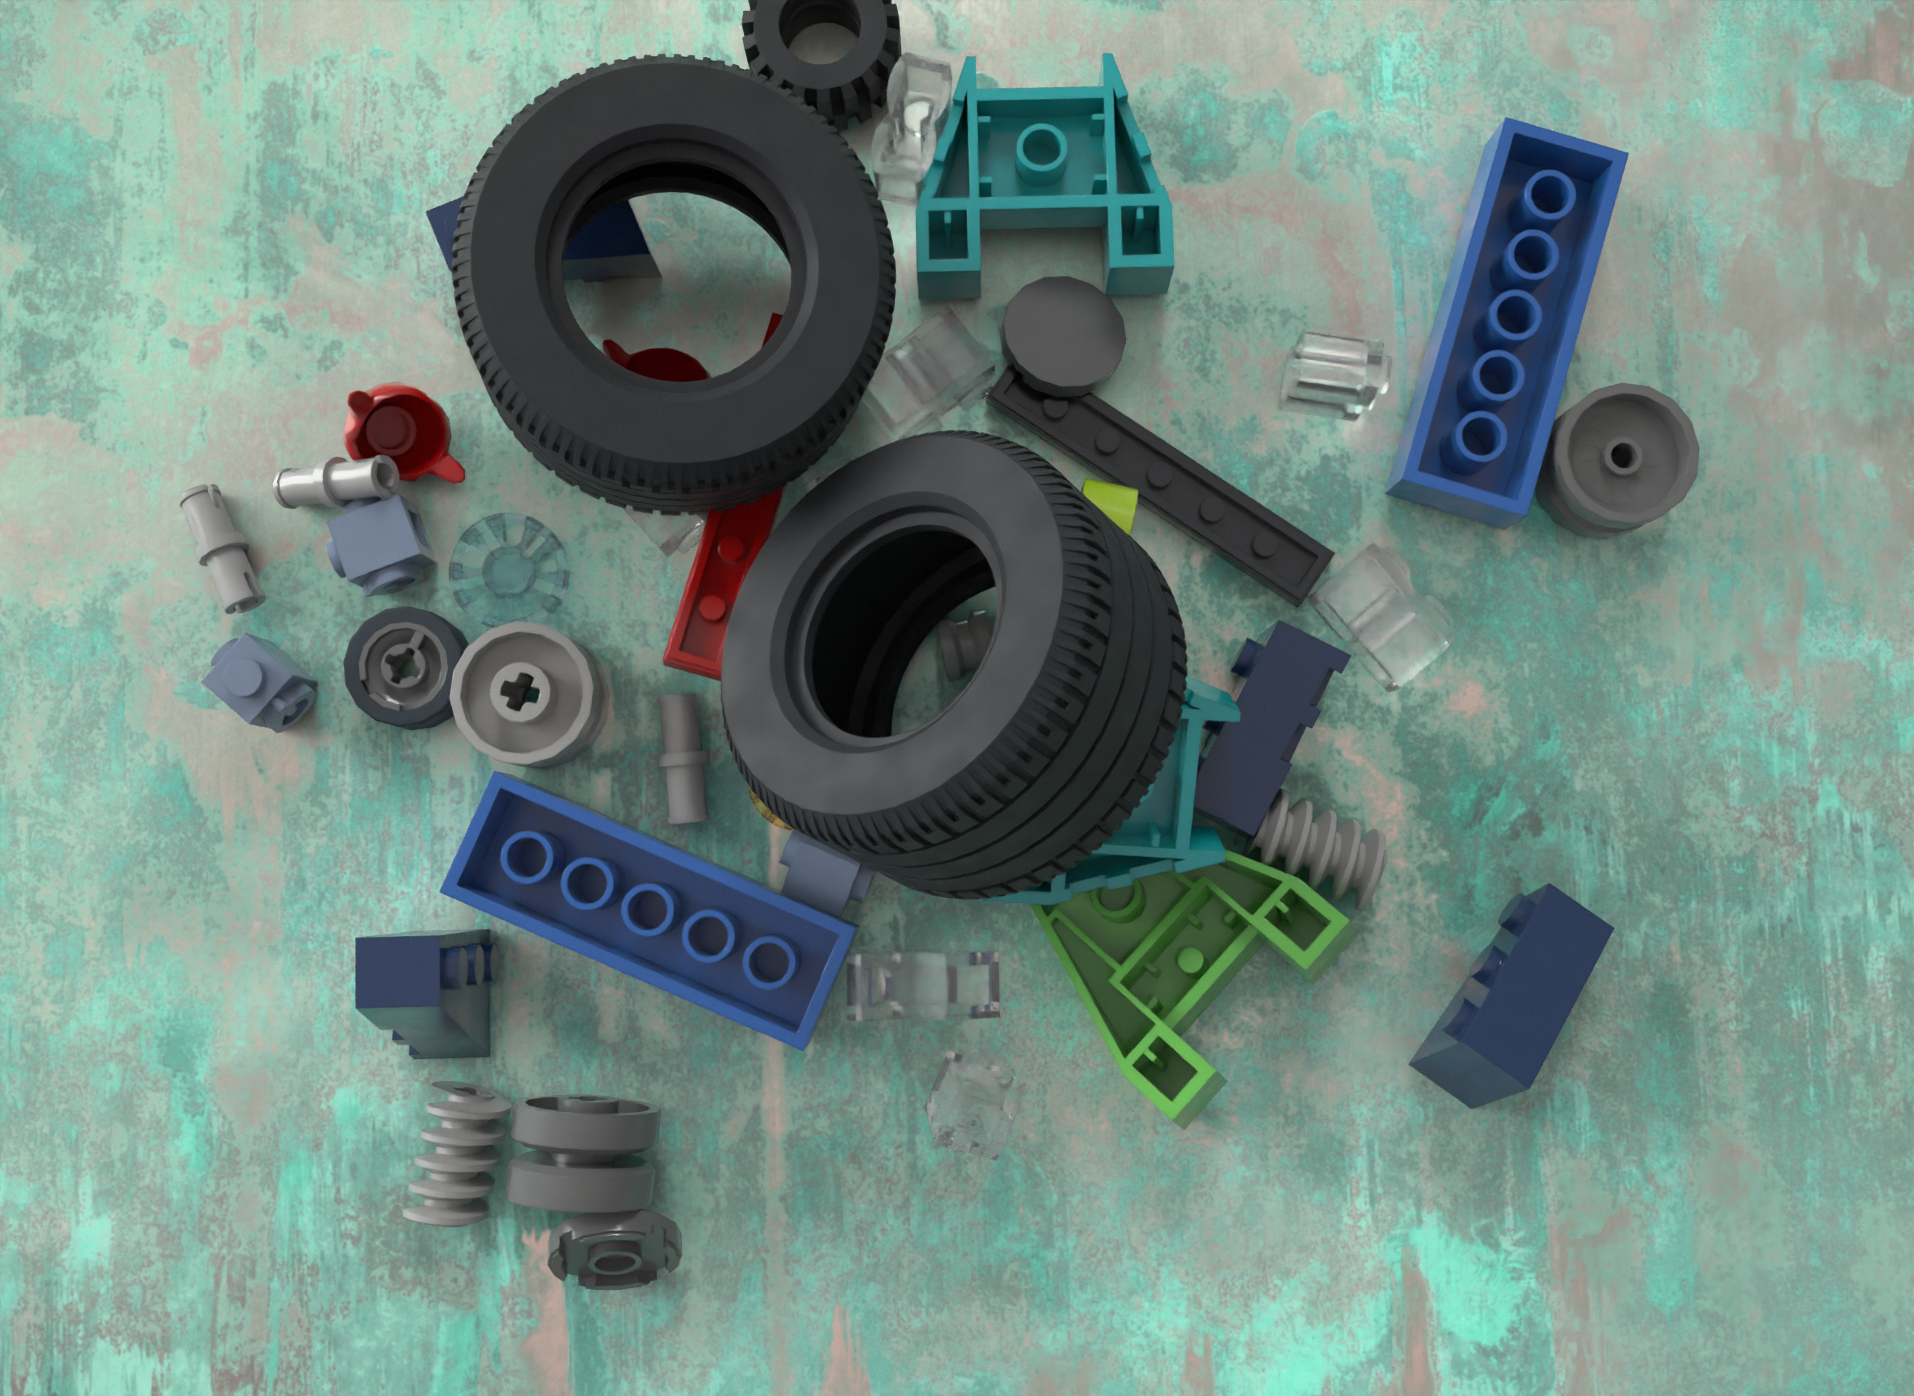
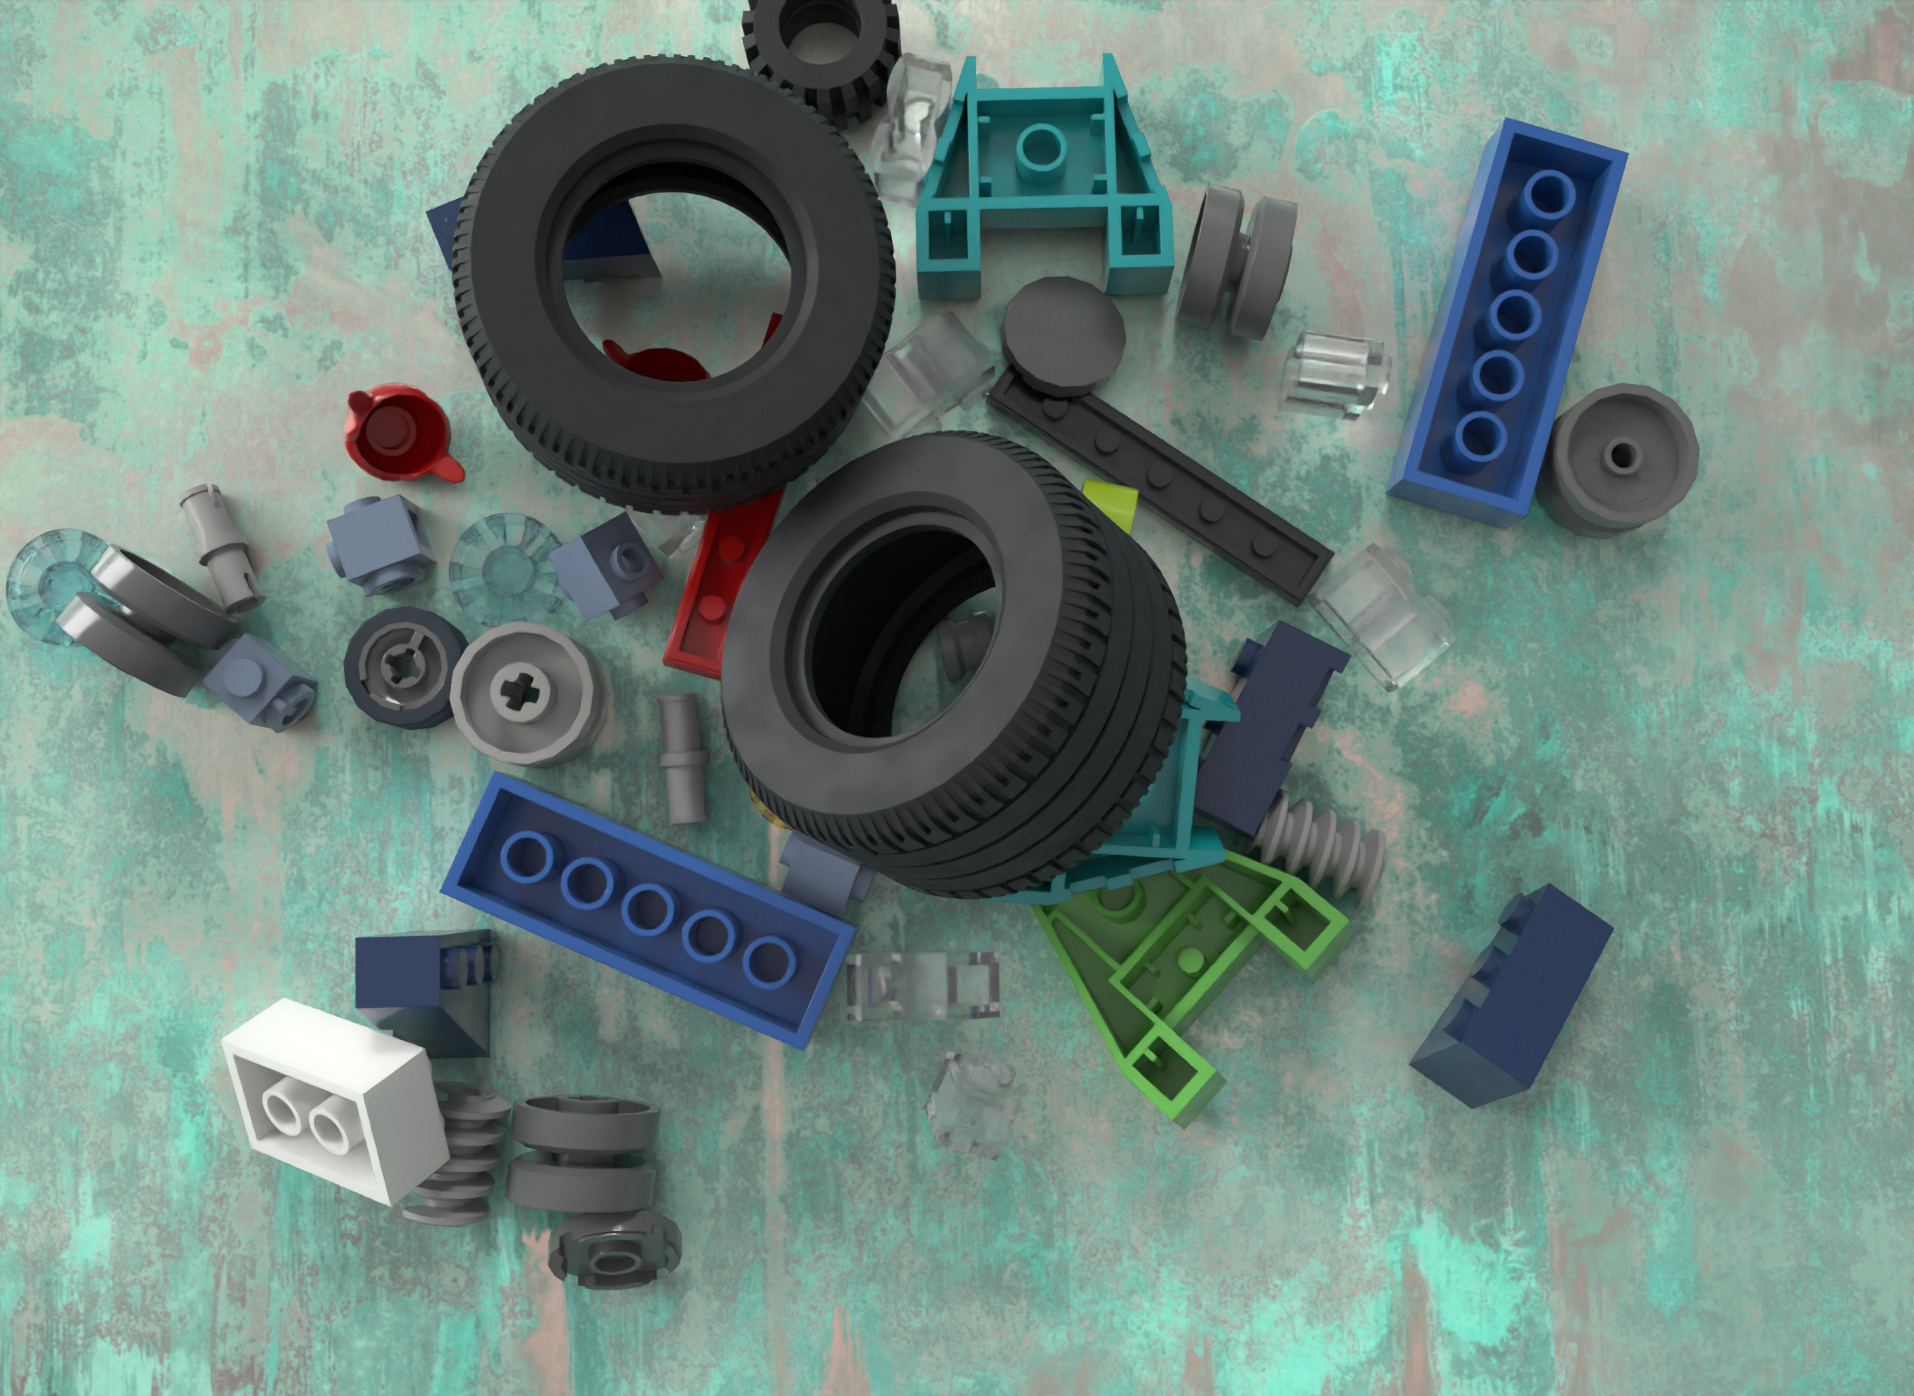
light grey pin [273,455,399,509] -> none
none -> clear light blue wheel [6,528,121,647]
none -> dark grey wheel [56,543,237,698]
none -> white brick [221,998,450,1207]
none -> sand blue brick [547,511,664,622]
none -> dark grey wheel [1174,183,1298,341]

